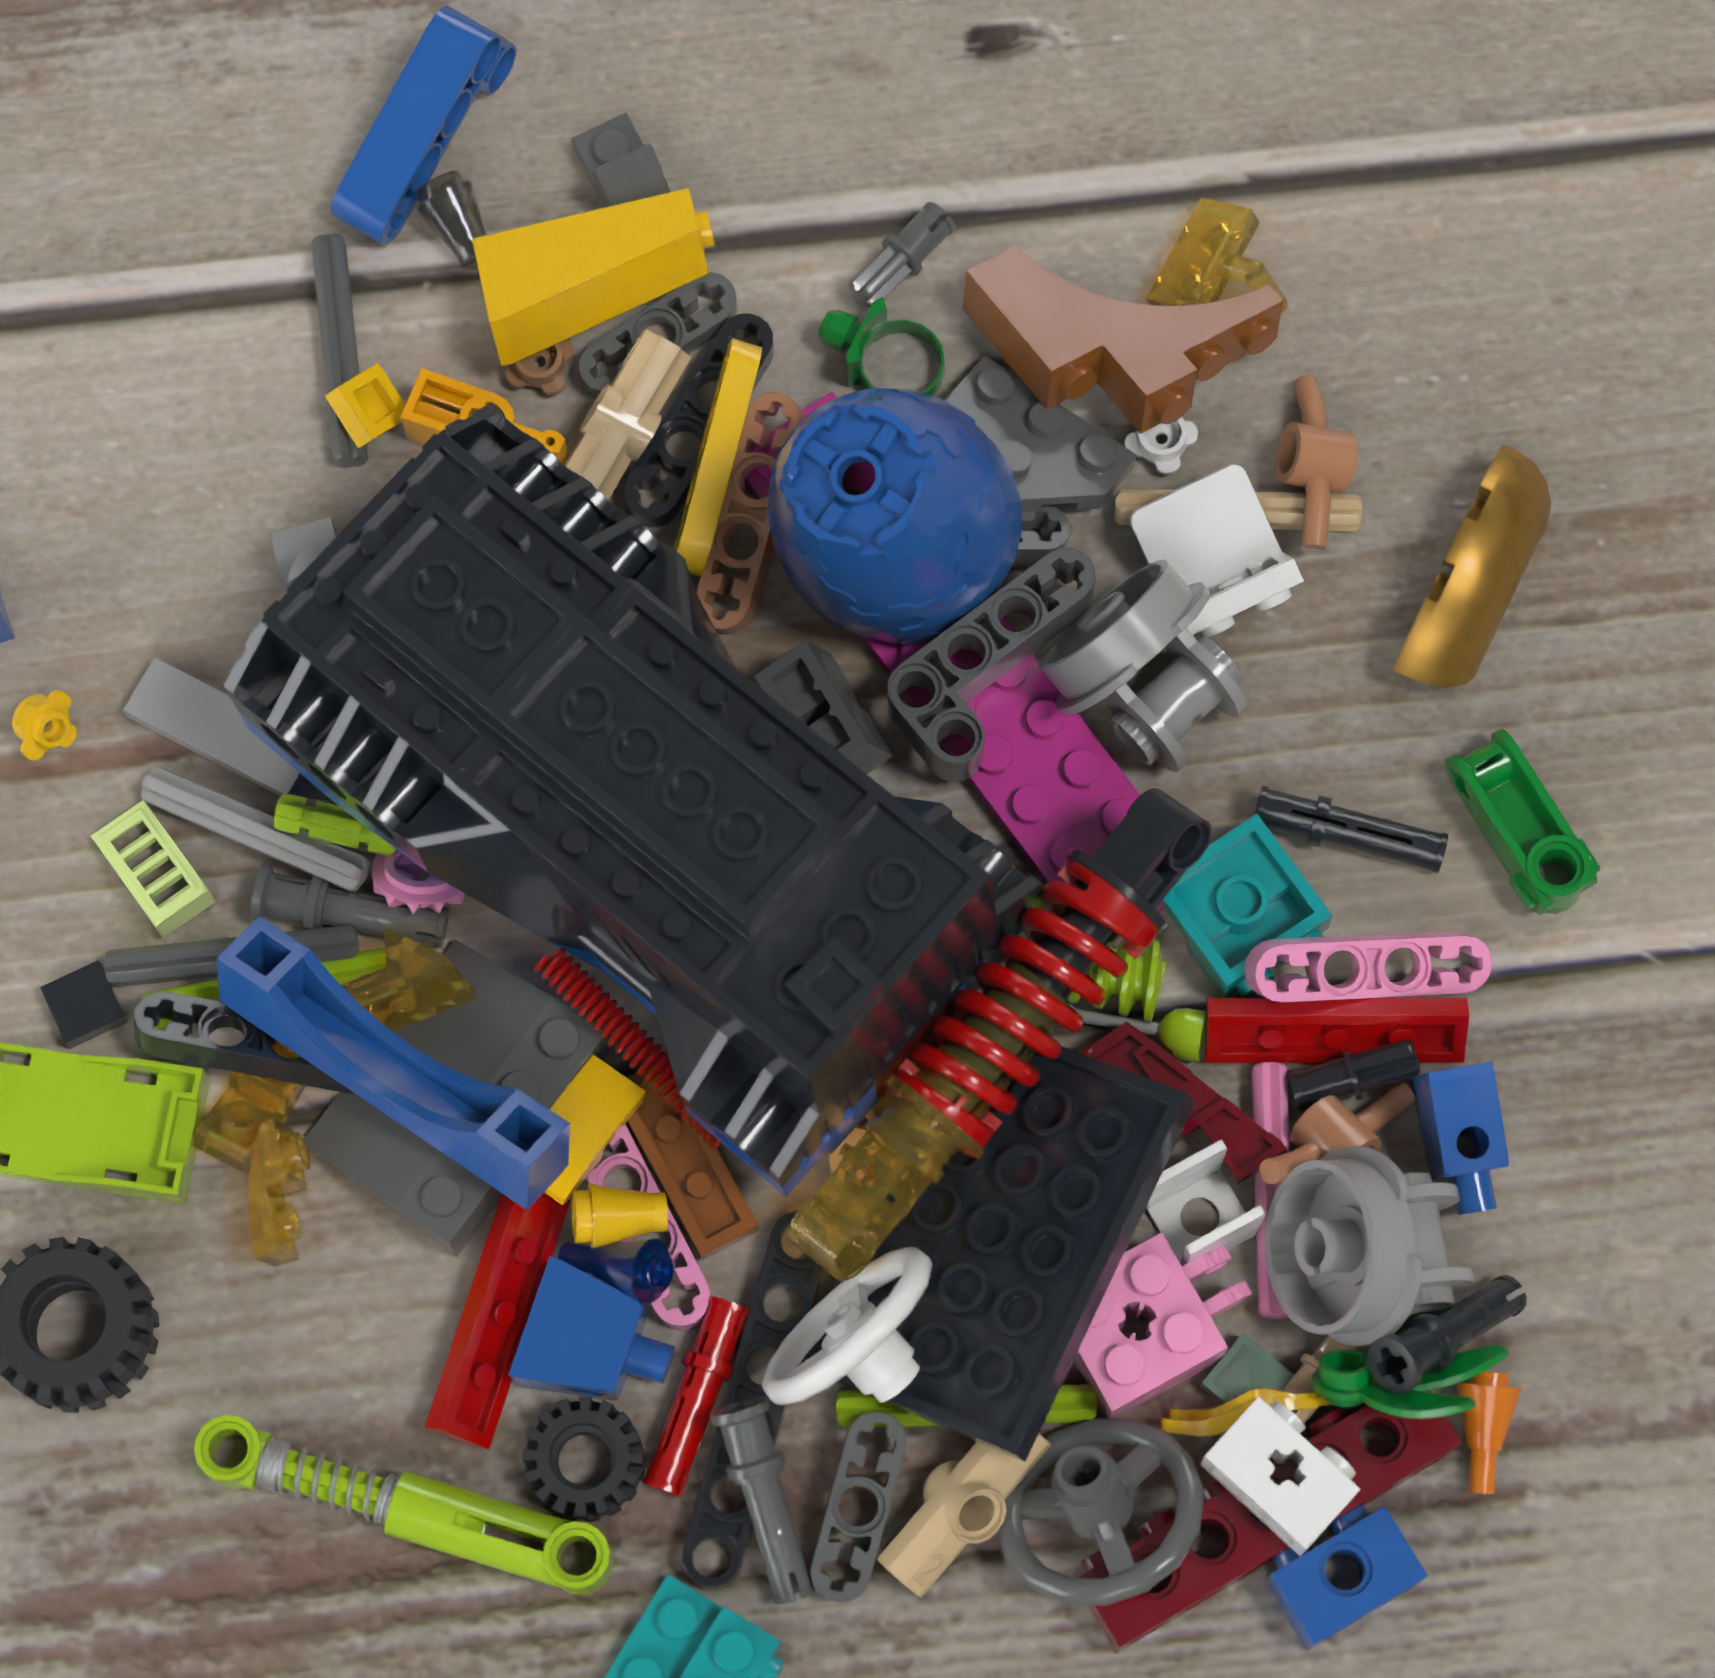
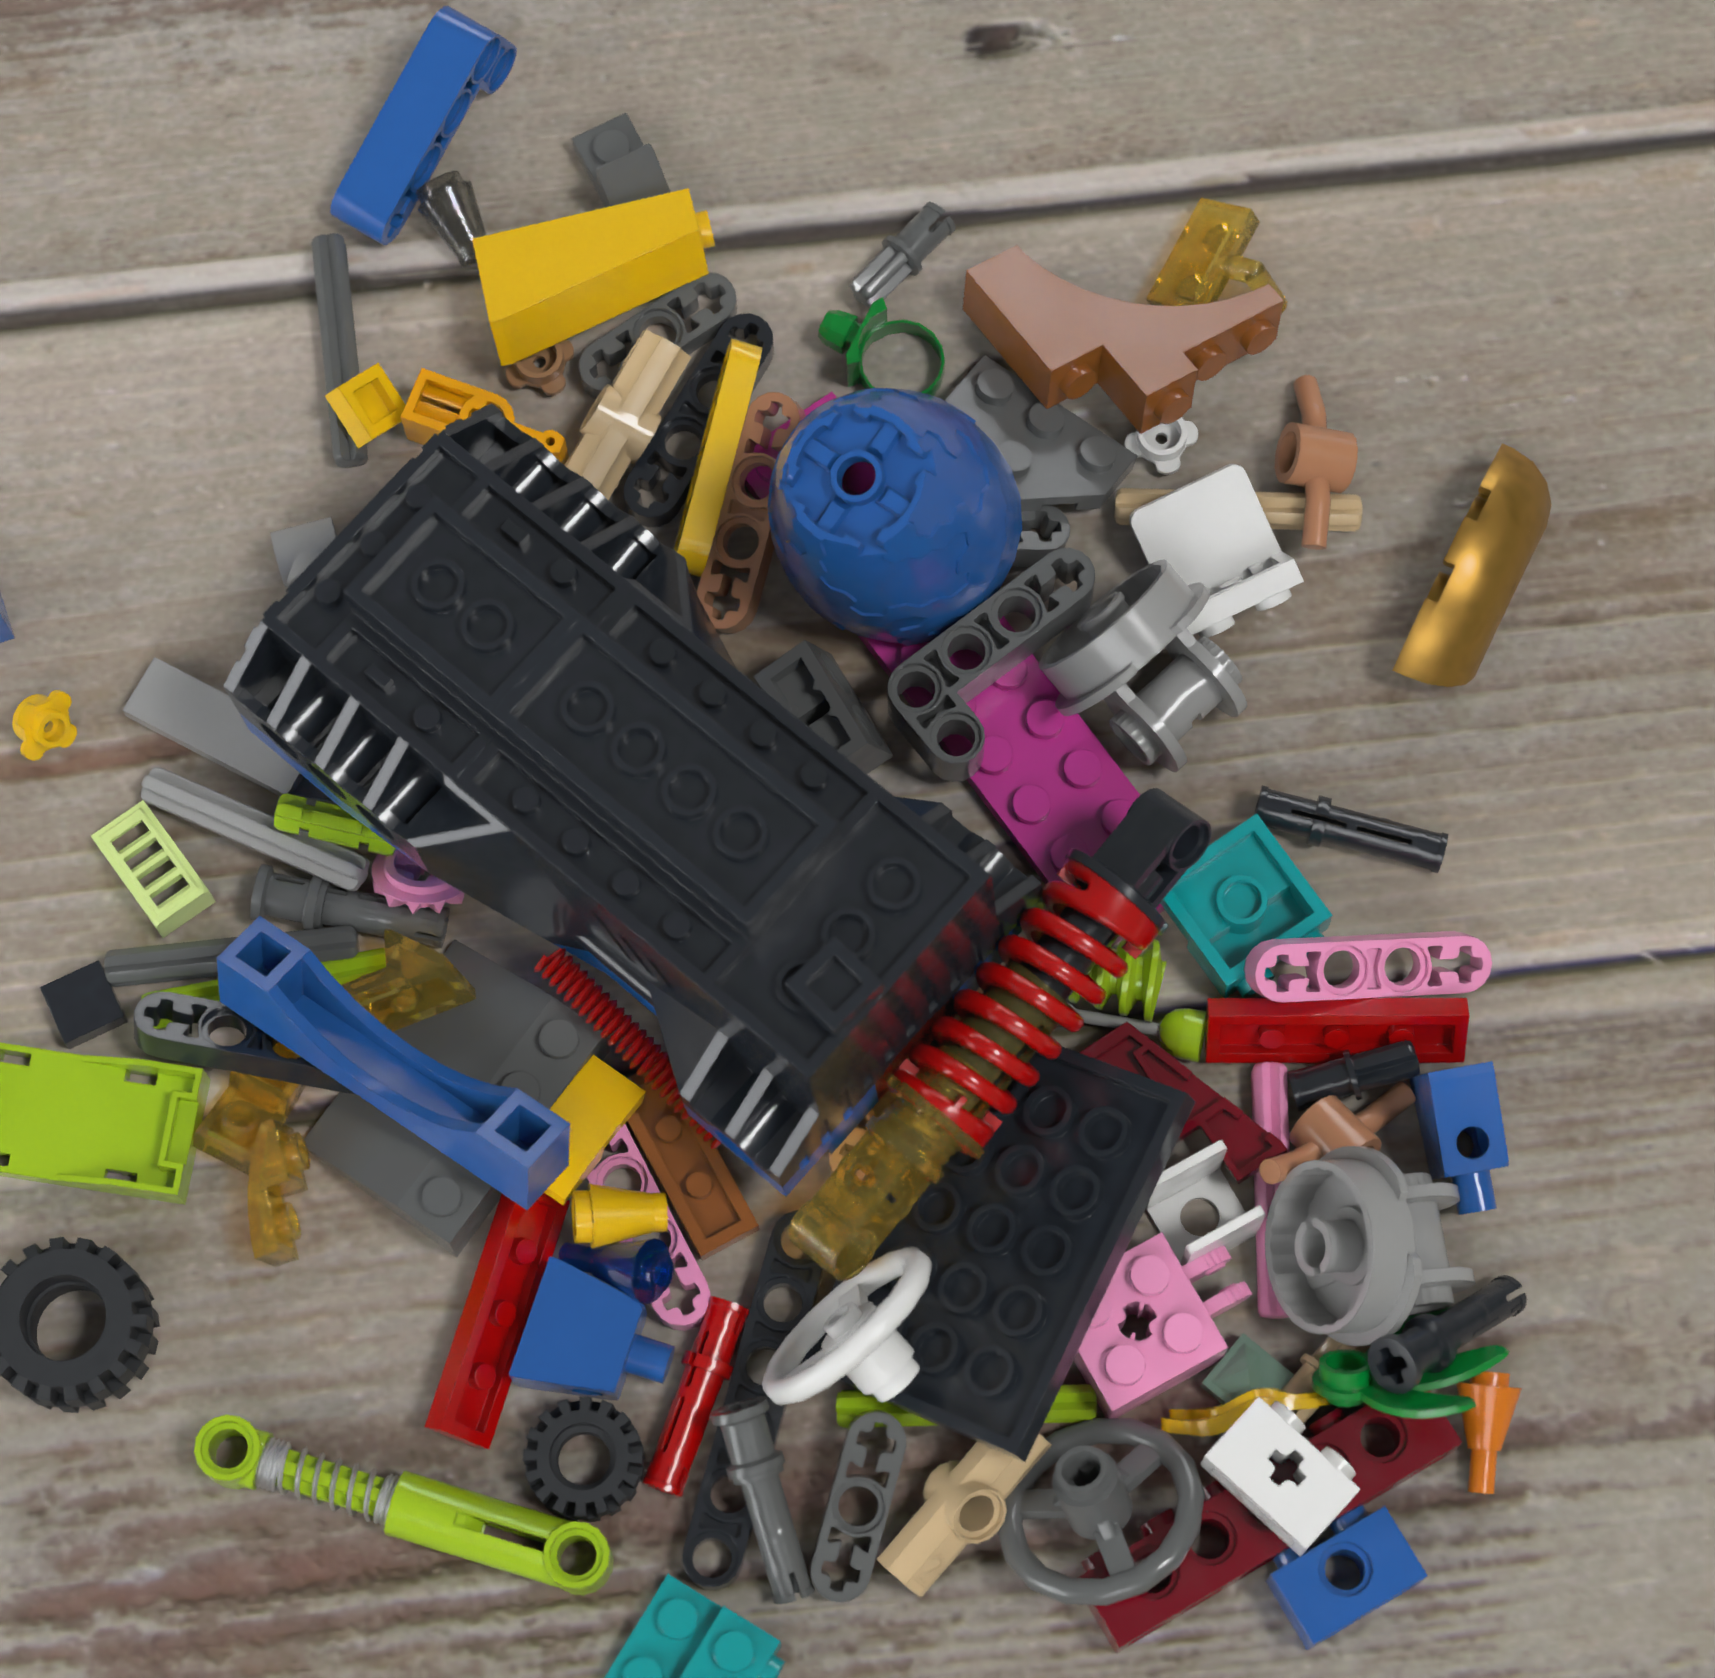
green piece [1445,728,1600,915] -> none

